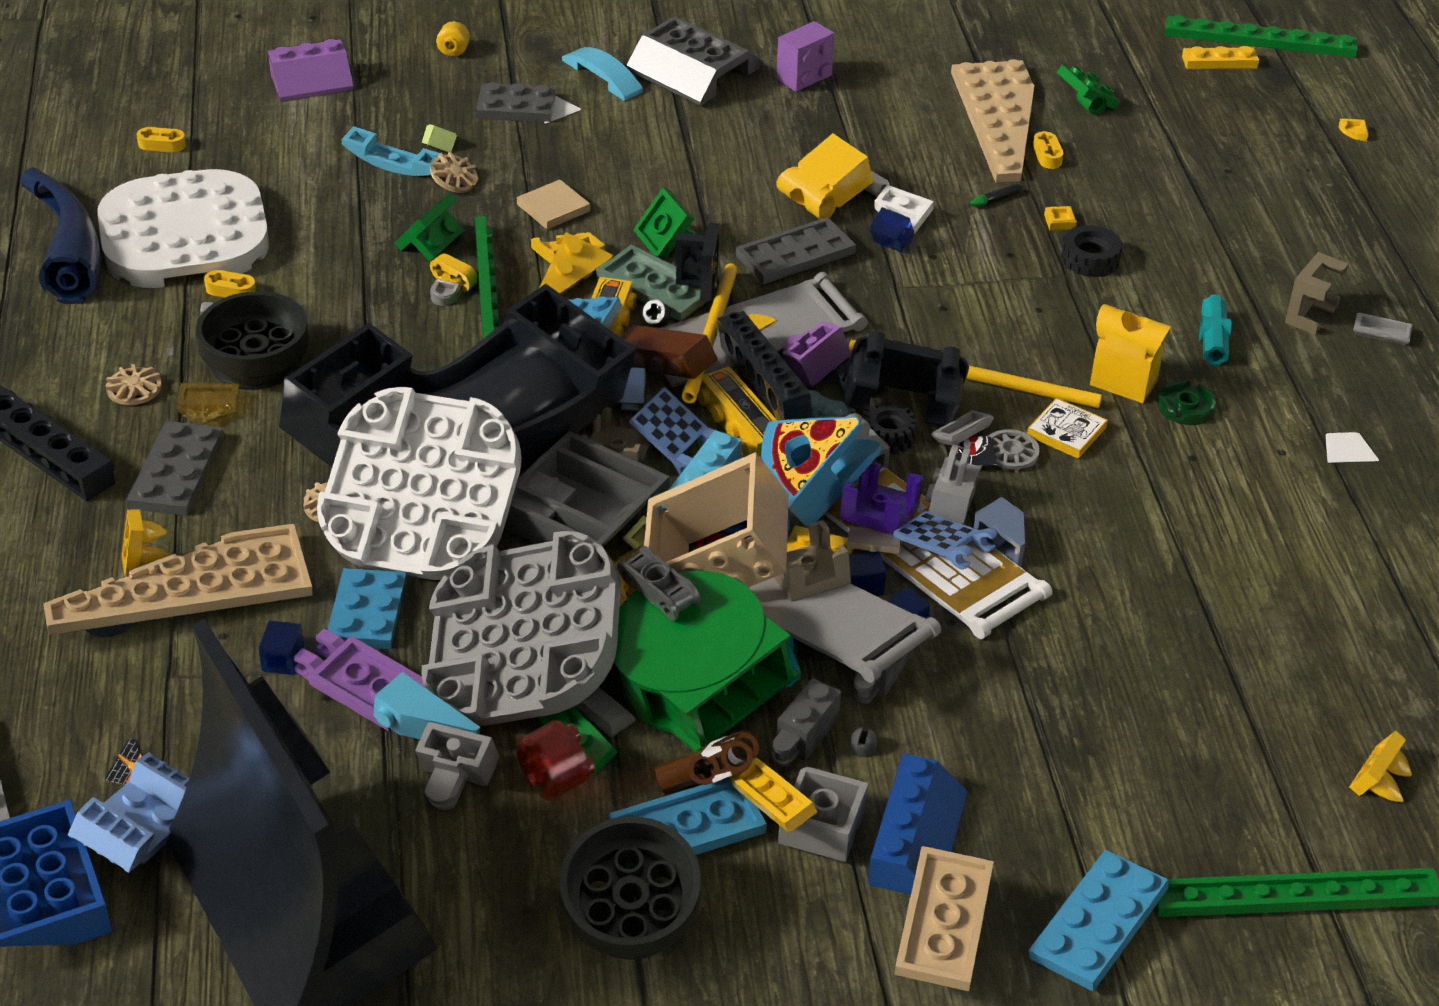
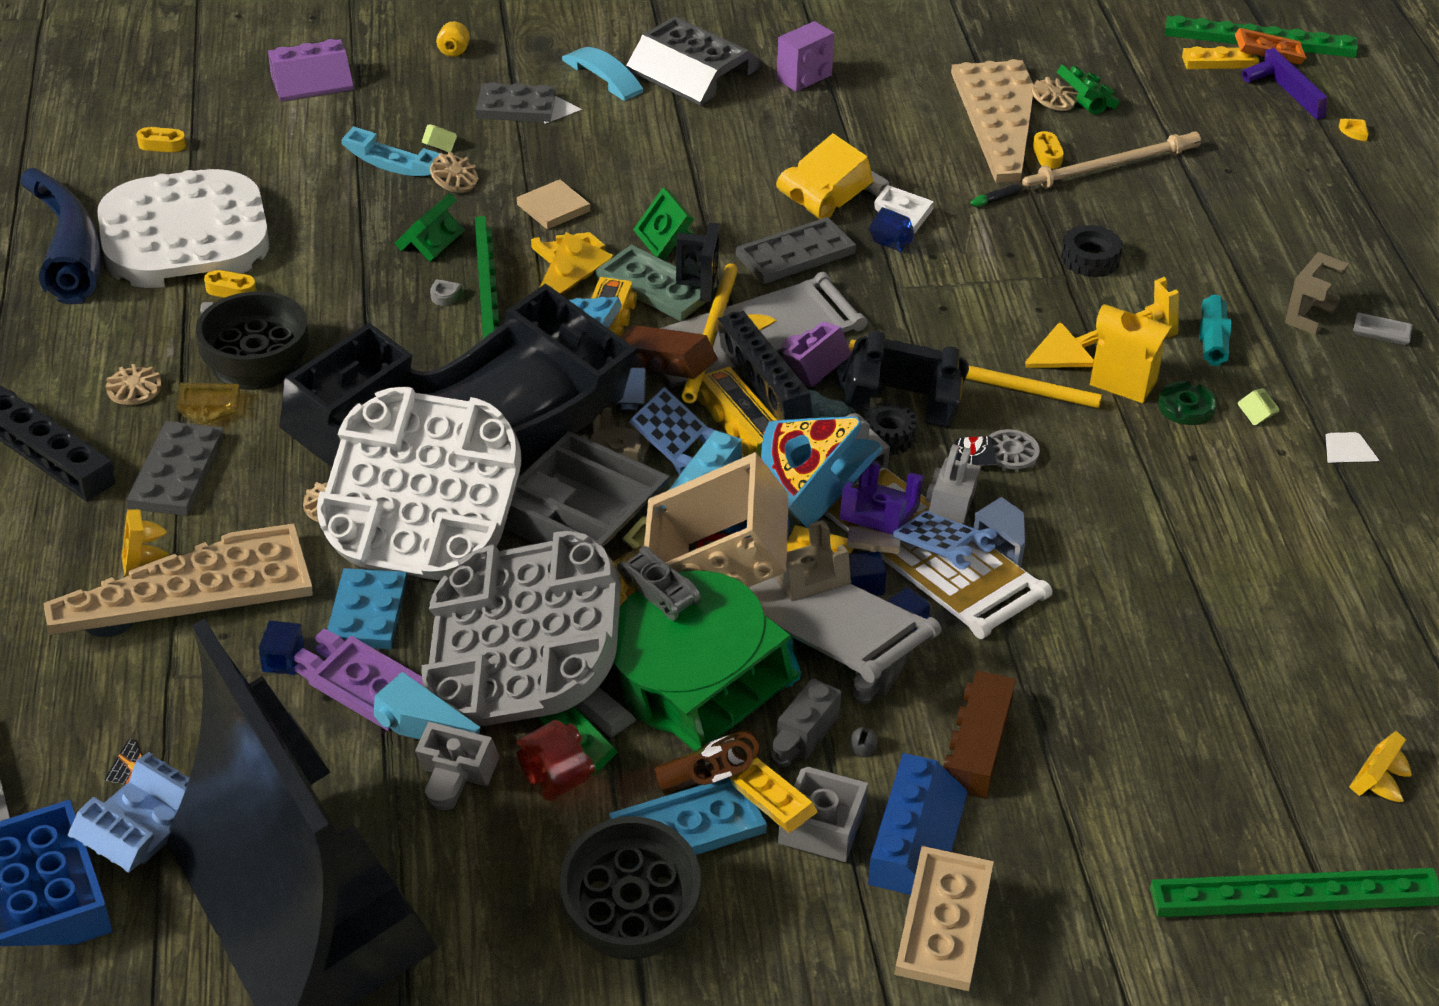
yellow beam [430,254,478,292] -> none
bush [643,300,671,327] -> none
light grey tile [931,410,994,446] -> none
tile [1027,398,1108,459] -> none
dark azure plate [1029,850,1169,992] -> none
yellow tile [1044,206,1077,230] -> none
none -> reddish brown brick [943,670,1016,799]
none -> tan bar [1022,131,1201,189]
none -> yellow piece [1025,277,1179,368]
none -> tan wheel [1032,77,1077,111]
none -> orange plate [1235,28,1306,65]
none -> yellowish green slope [1237,388,1279,425]
none -> dark purple piece [1242,48,1327,120]

